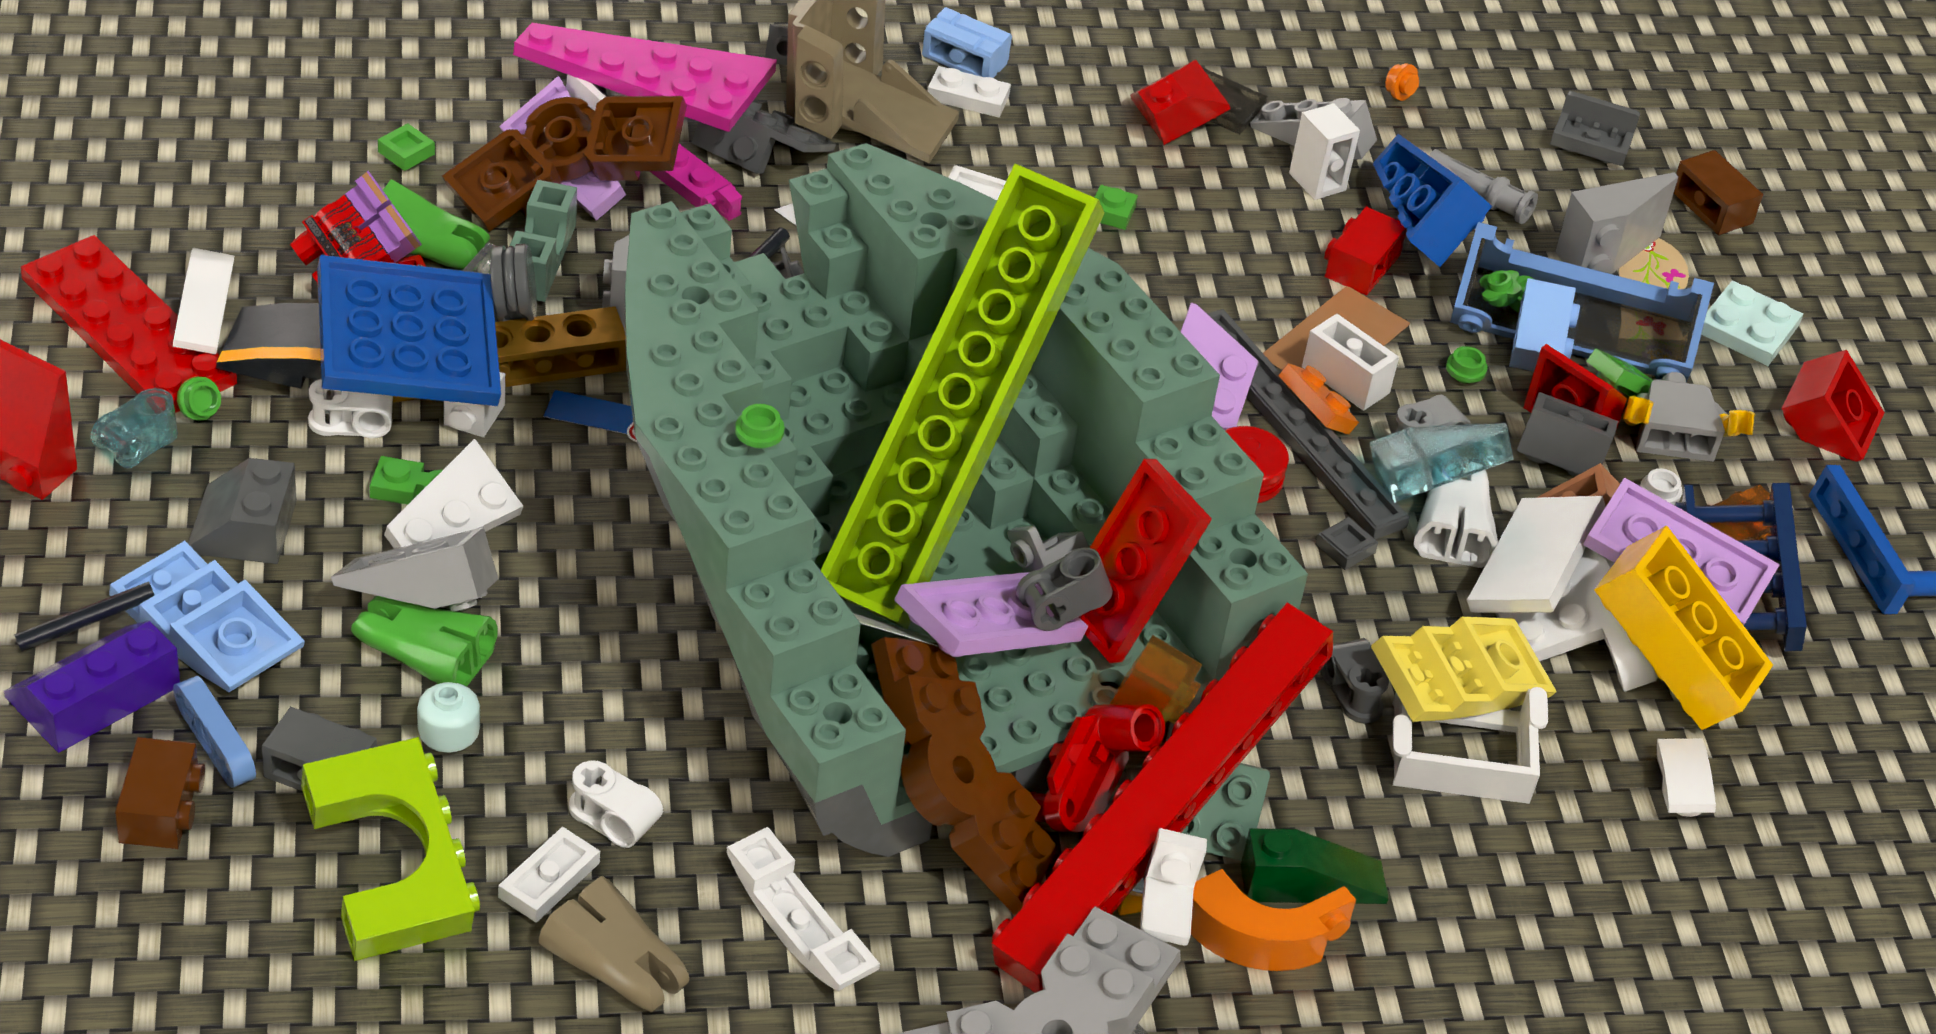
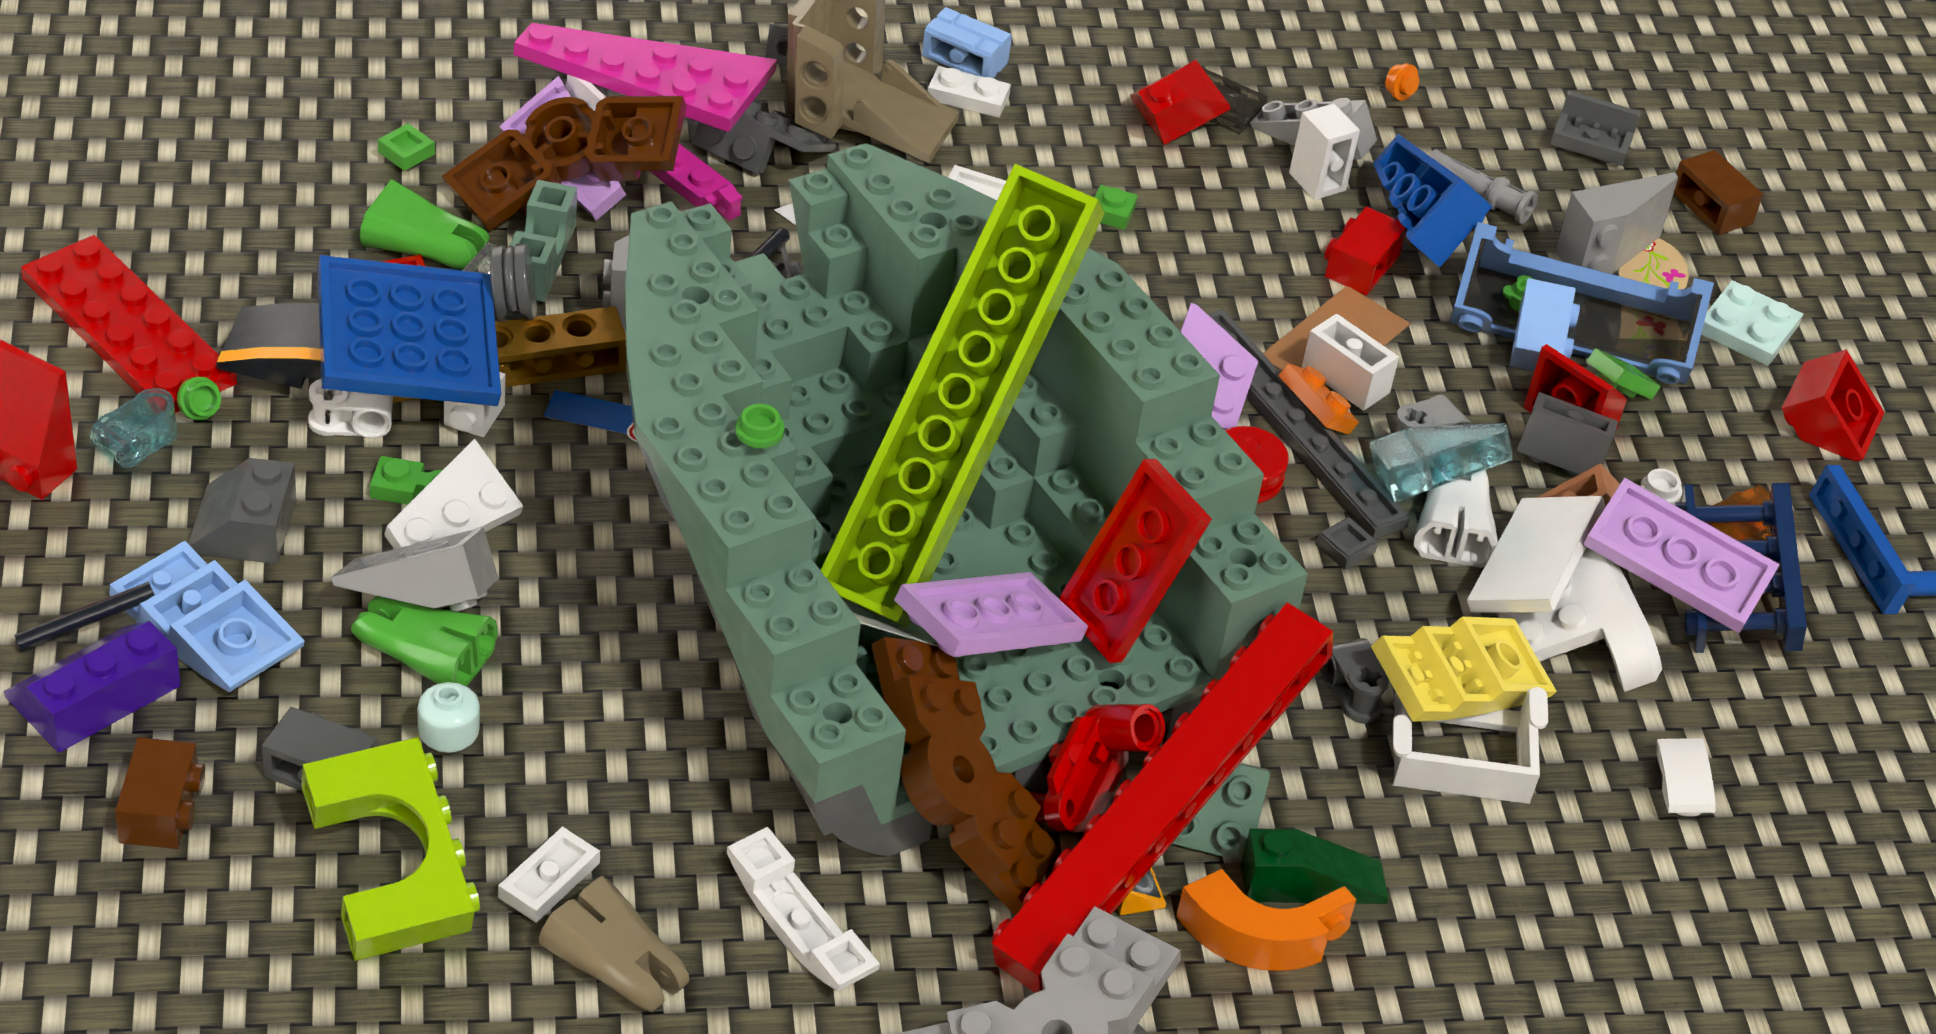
white slope [173,248,235,354] -> none
medium blue beam [173,676,256,788] -> none
hips [290,171,422,284] -> none
white piece [569,761,663,848] -> none
light grey bracket [1007,526,1089,572] -> none
dark grey piece [1016,548,1113,631] -> none
clear orange brick [1110,635,1202,724] -> none
white bracket [1140,828,1207,946] -> none
bright green plate [1446,346,1487,383] -> none
bright green plate [1480,270,1522,307] -> none
yellow brick [1594,525,1773,730] -> none
light grey torso [1623,372,1755,462] -> none

